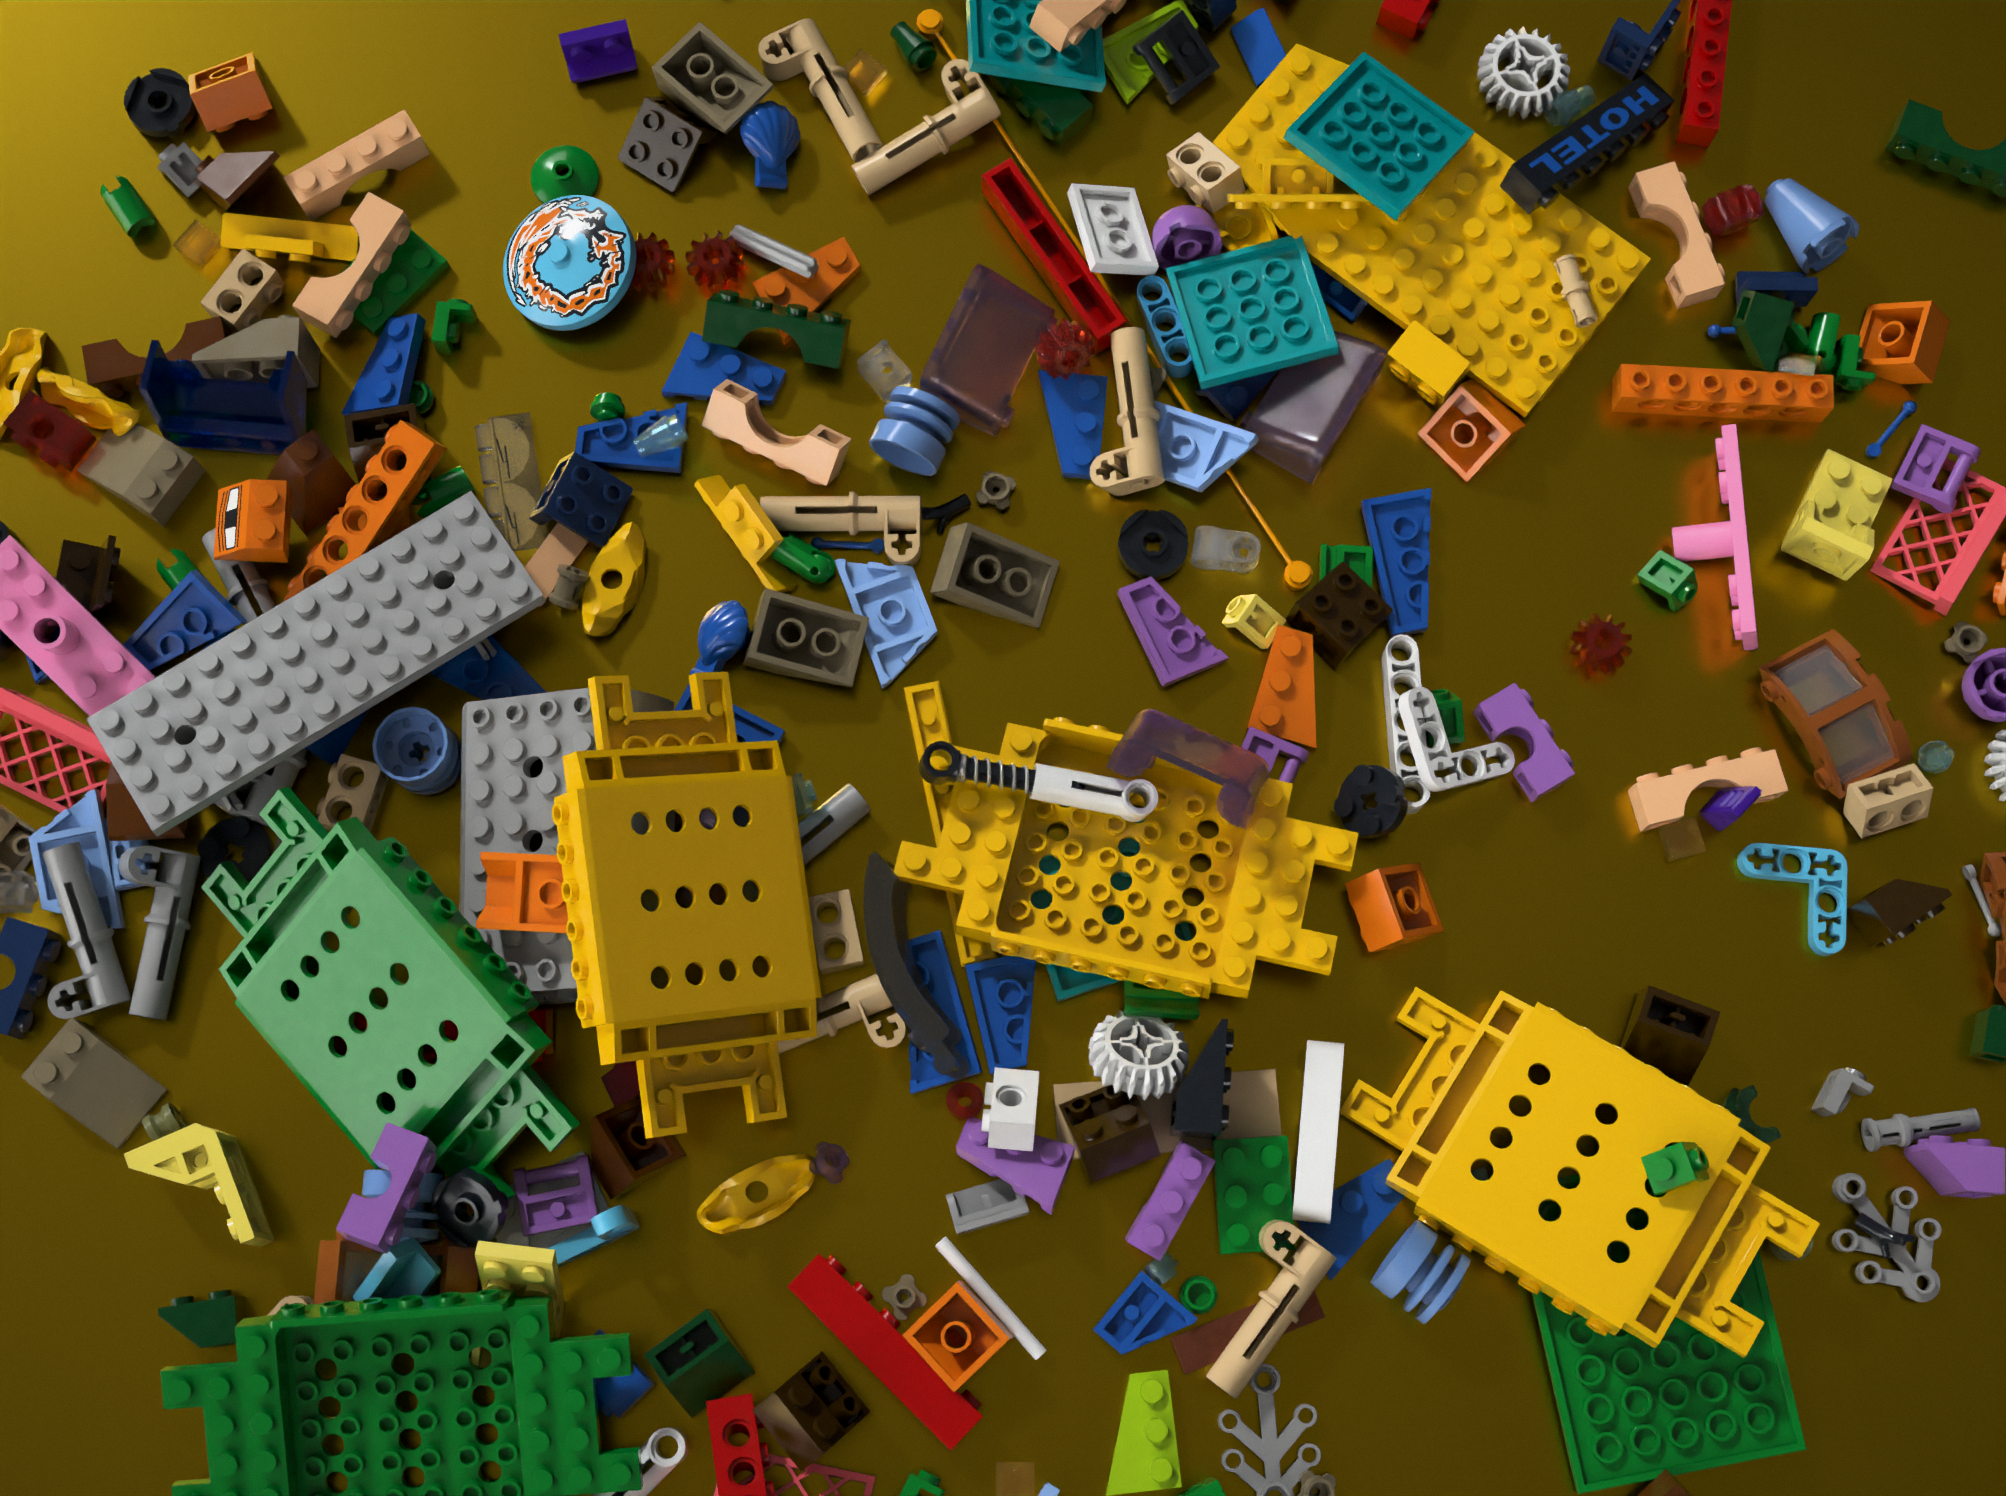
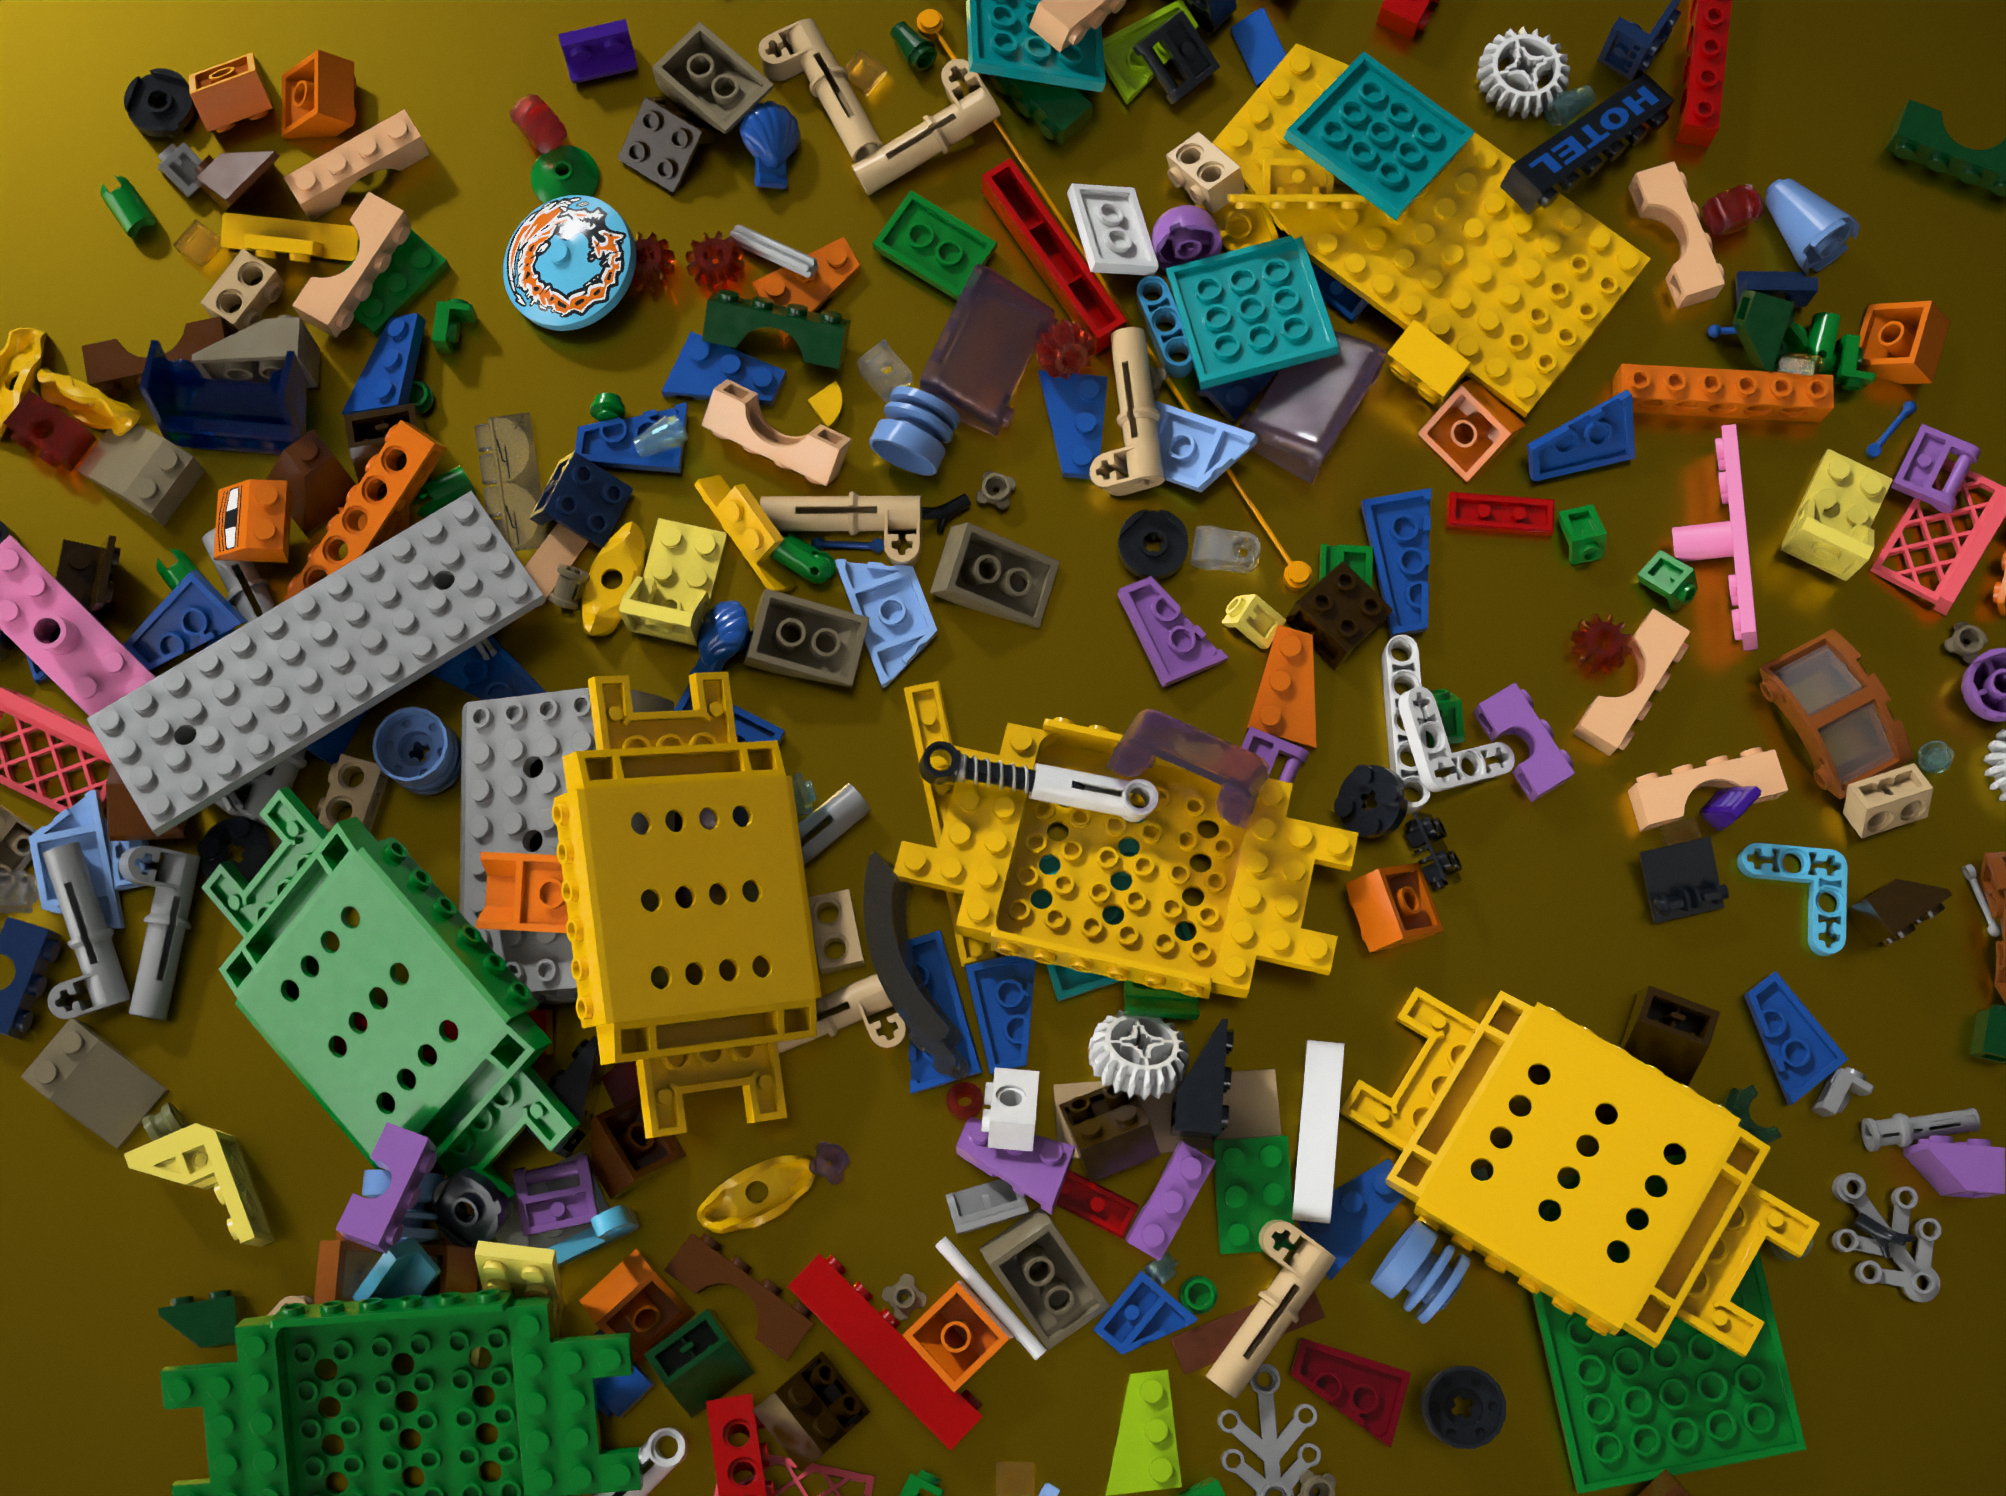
tan pin [1554,254,1598,328] -> none
green bracket [1641,1142,1709,1195] -> none
none -> orange slope [281,49,356,139]
none -> clear red gear [509,94,567,154]
none -> black slope [525,1035,605,1158]
none -> orange slope [579,1248,695,1365]
none -> light yellow bracket [619,518,728,646]
none -> reddish brown arch [664,1232,816,1362]
none -> yellow tile [807,381,843,429]
none -> green plate [872,190,997,302]
none -> dark tan slope [979,1205,1110,1350]
none -> red tile [1055,1169,1139,1239]
none -> dark red wing [1289,1338,1411,1448]
none -> black hinge [1405,812,1462,890]
none -> black wheel [1420,1366,1506,1449]
none -> red tile [1446,492,1555,537]
none -> blue wing [1527,390,1635,482]
none -> green bracket [1558,504,1607,565]
none -> light nougat arch [1573,609,1690,756]
none -> black hinge [1639,836,1729,924]
none -> blue wing [1744,971,1849,1106]

